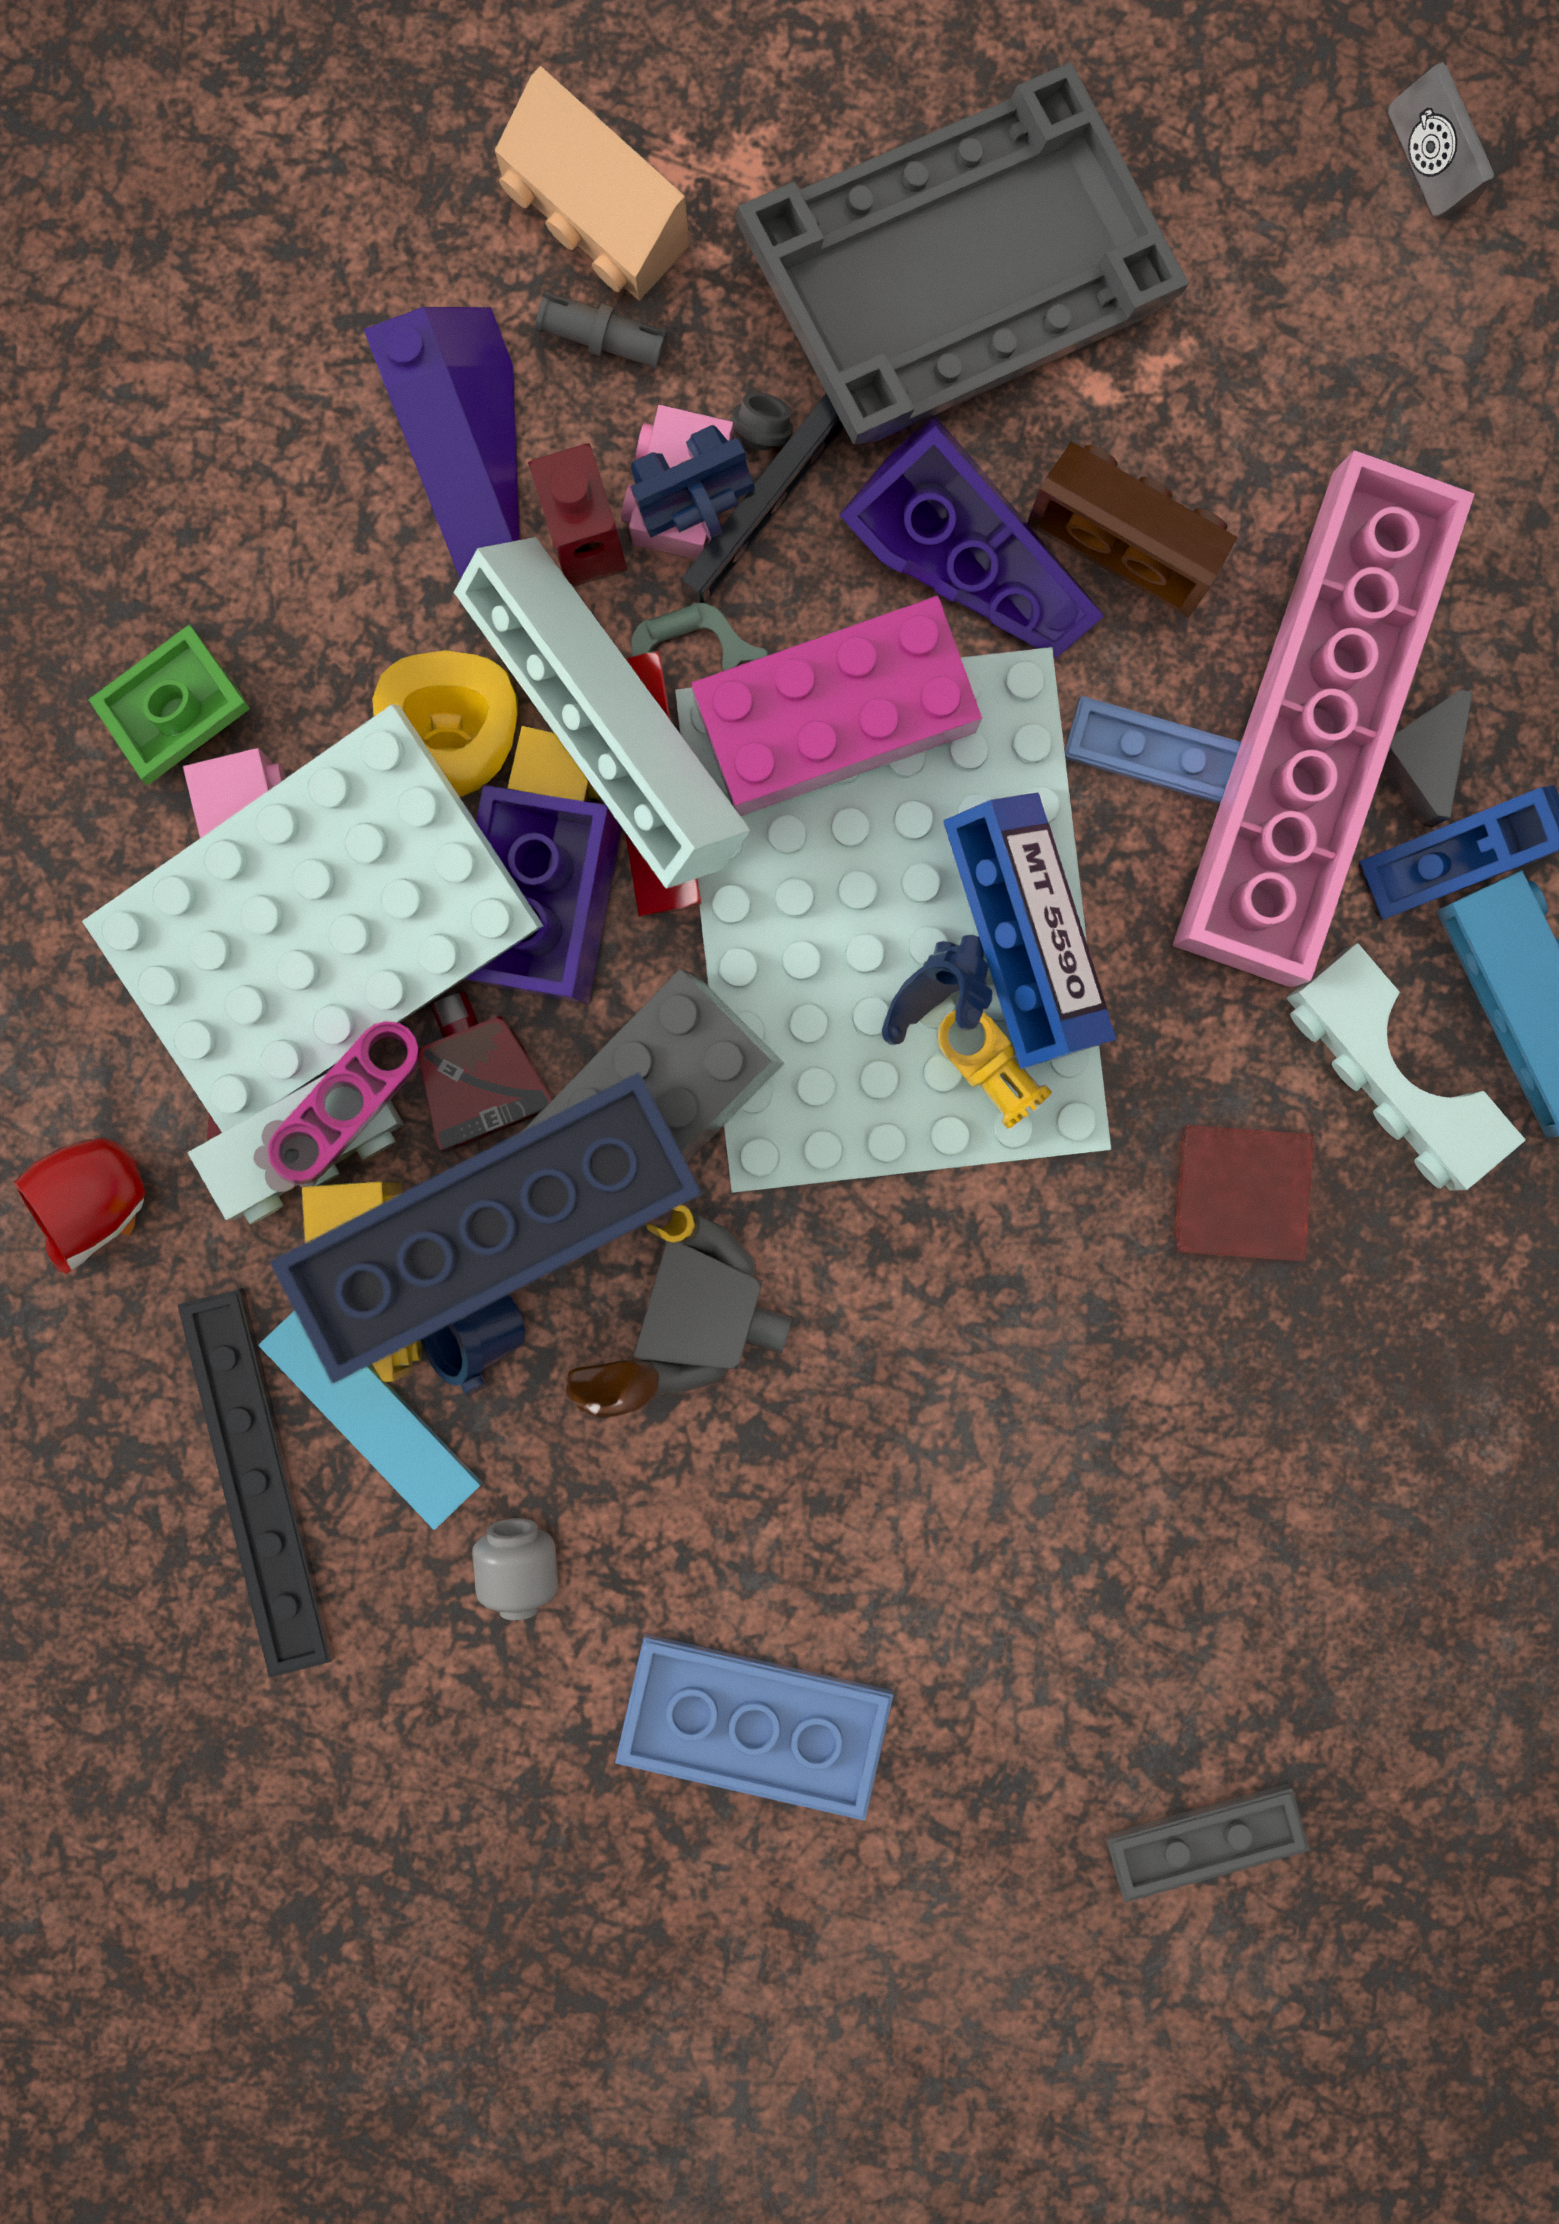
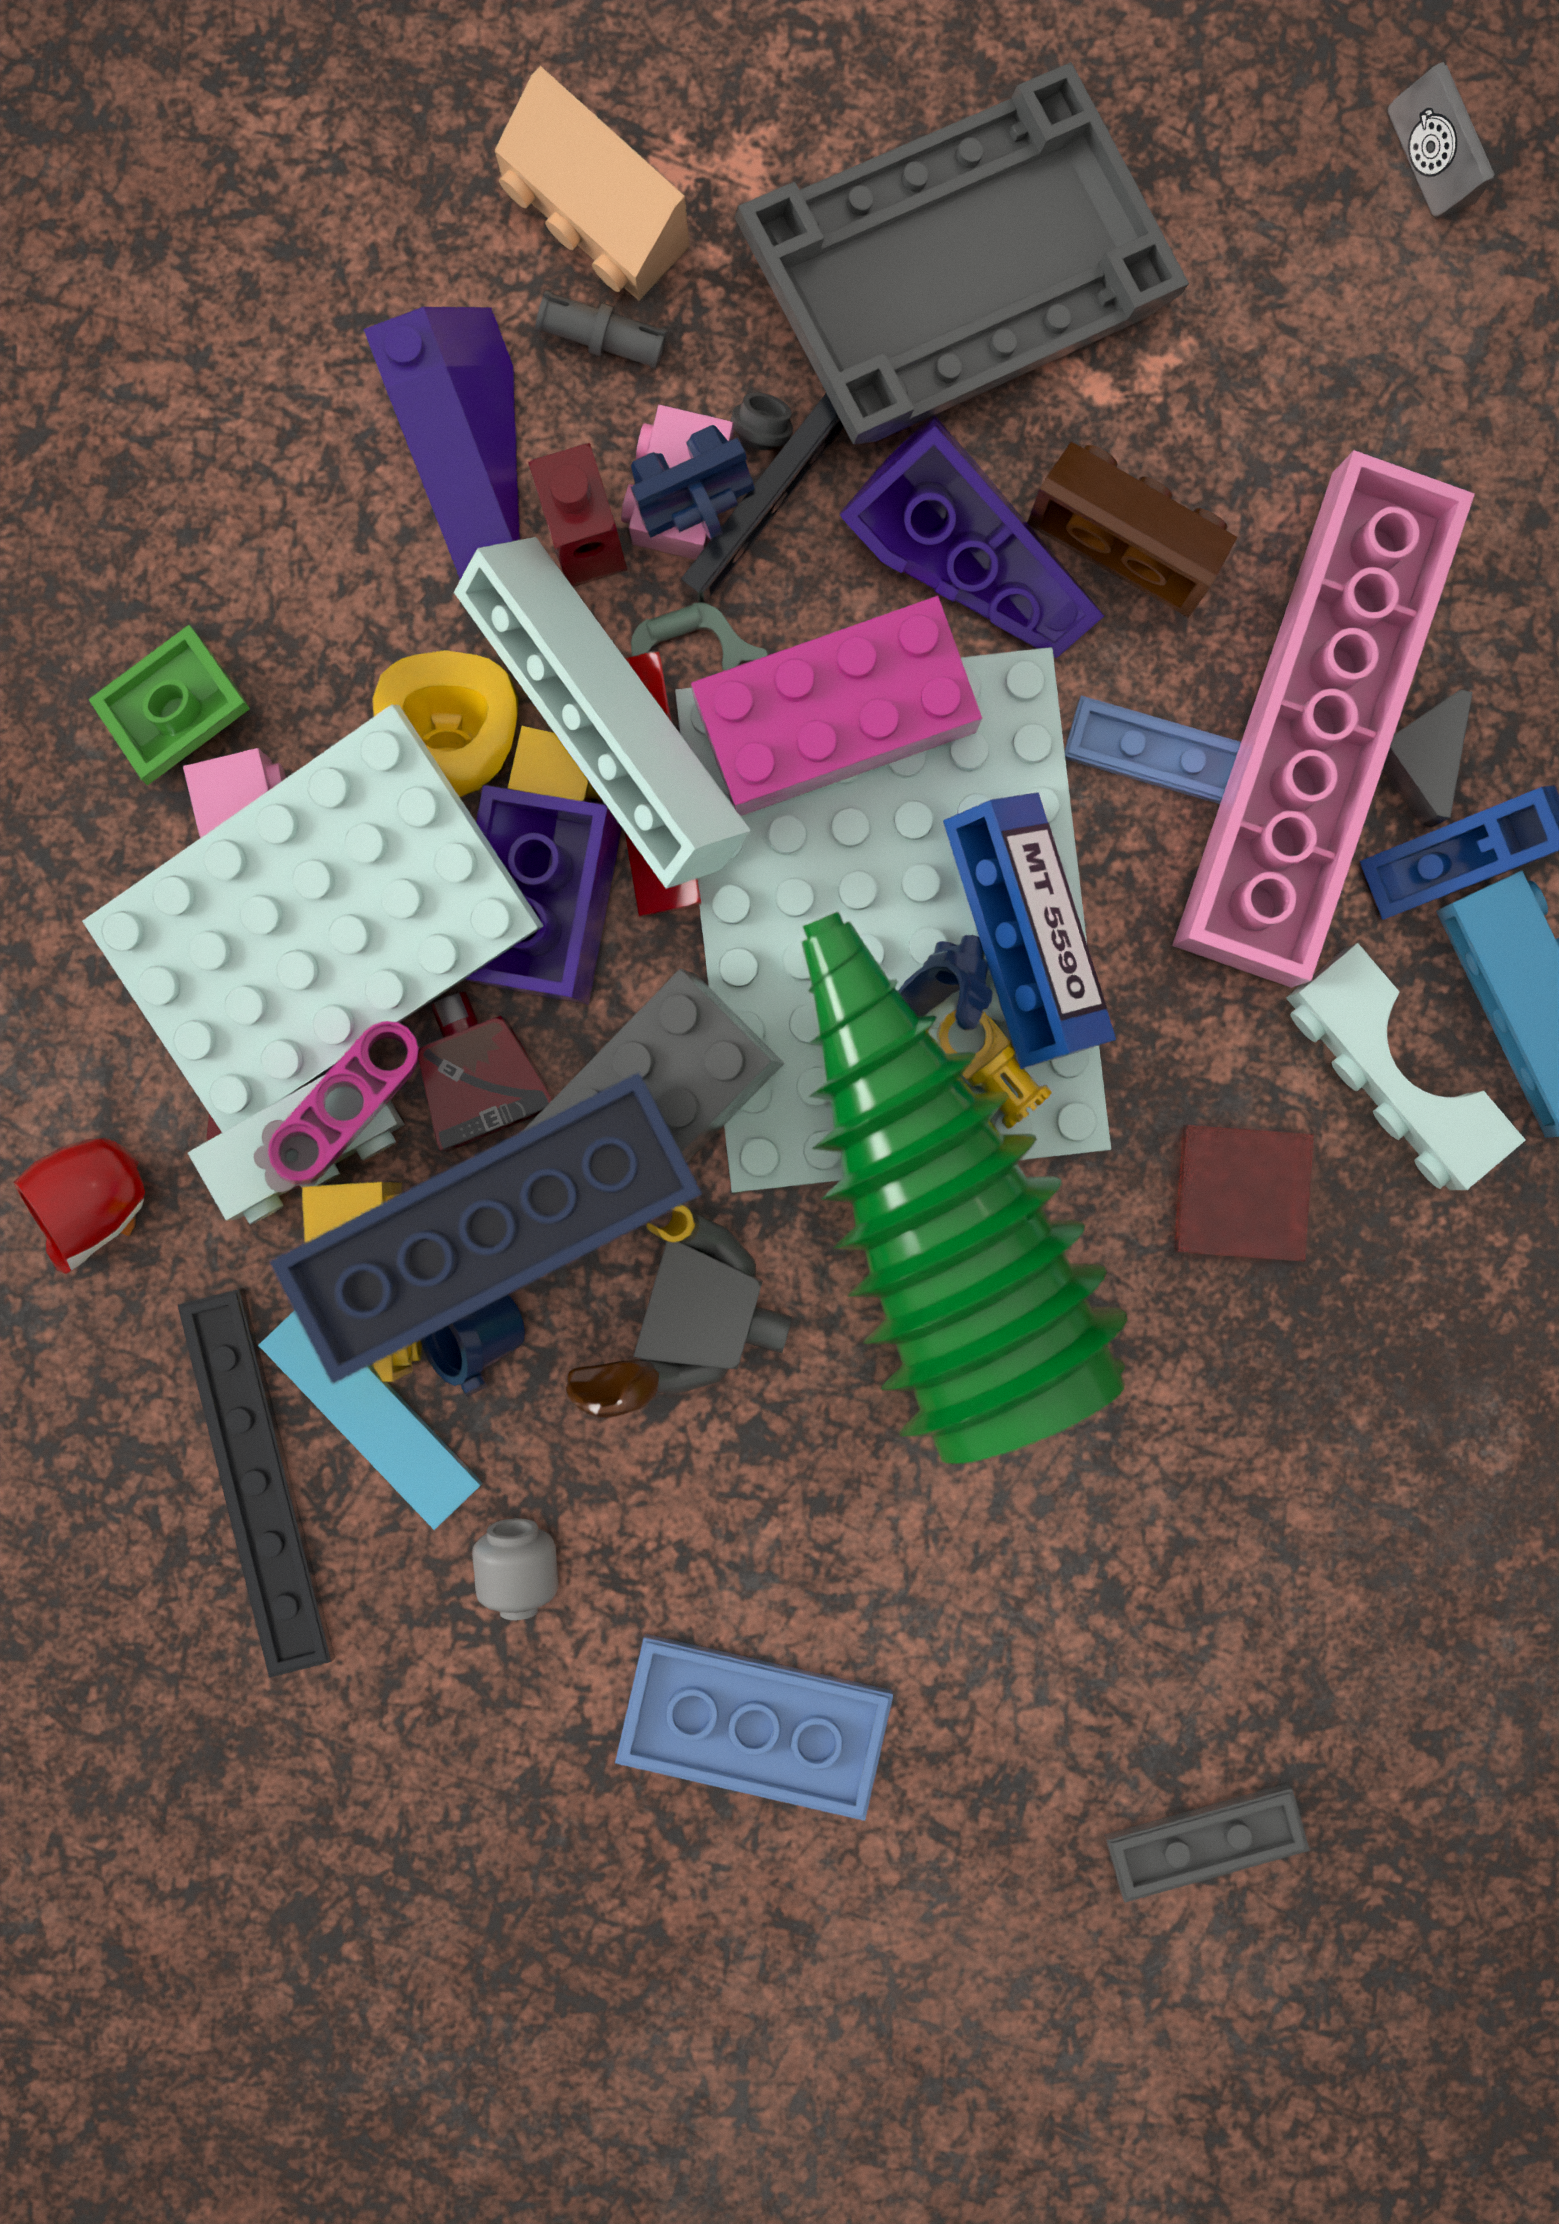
none -> green cone [801,911,1128,1464]

